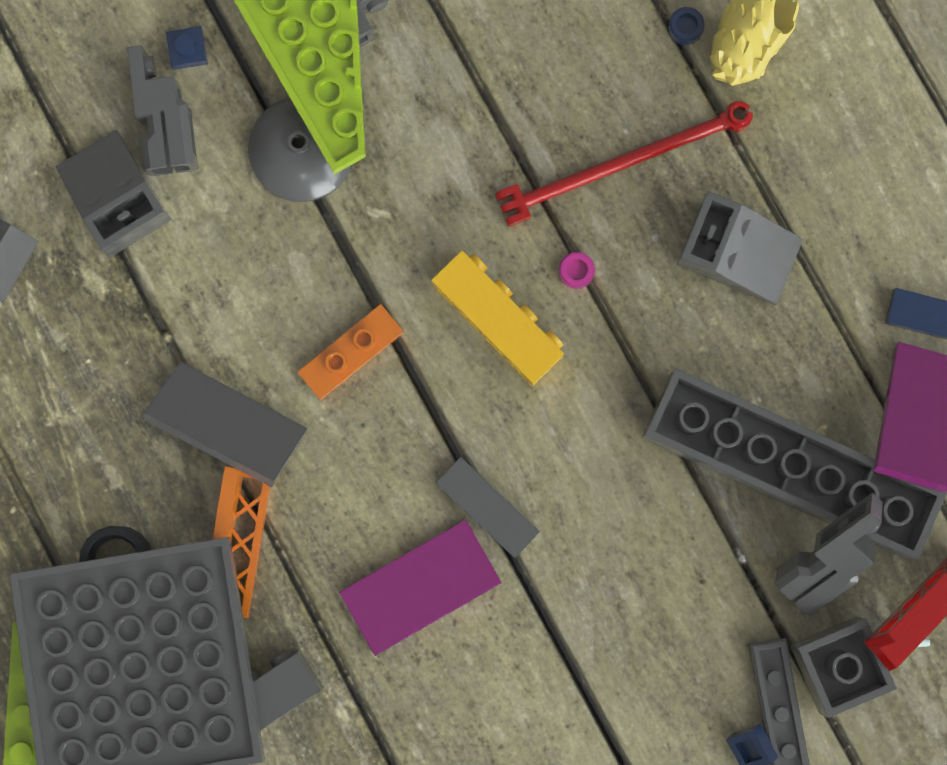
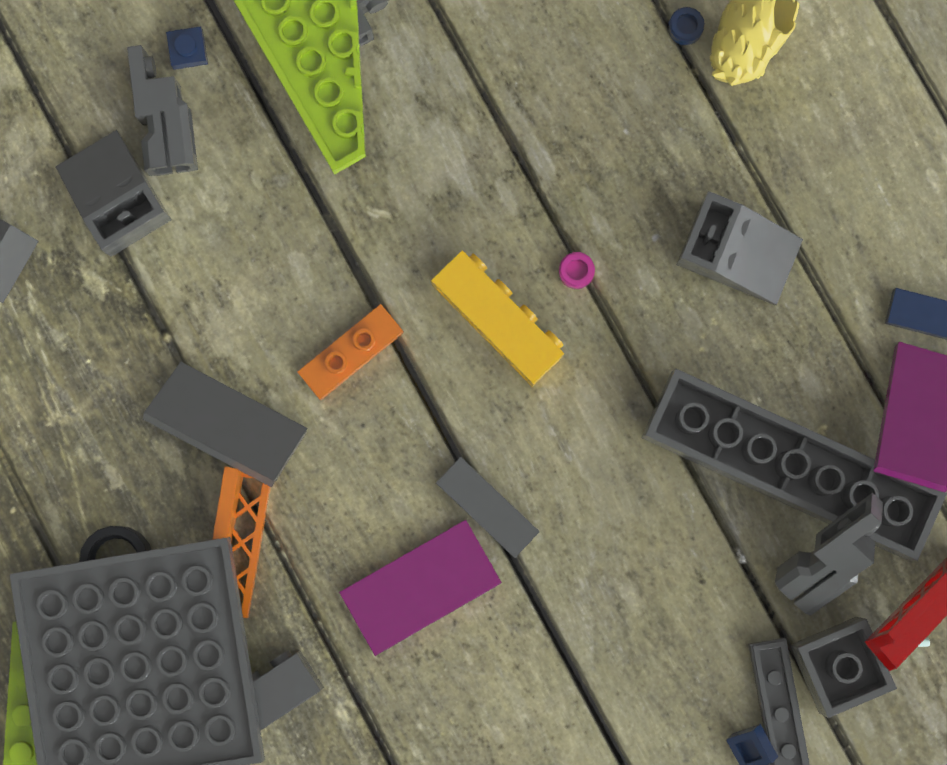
dark grey dish [248,98,353,202] -> none
red hinge [495,101,753,227] -> none

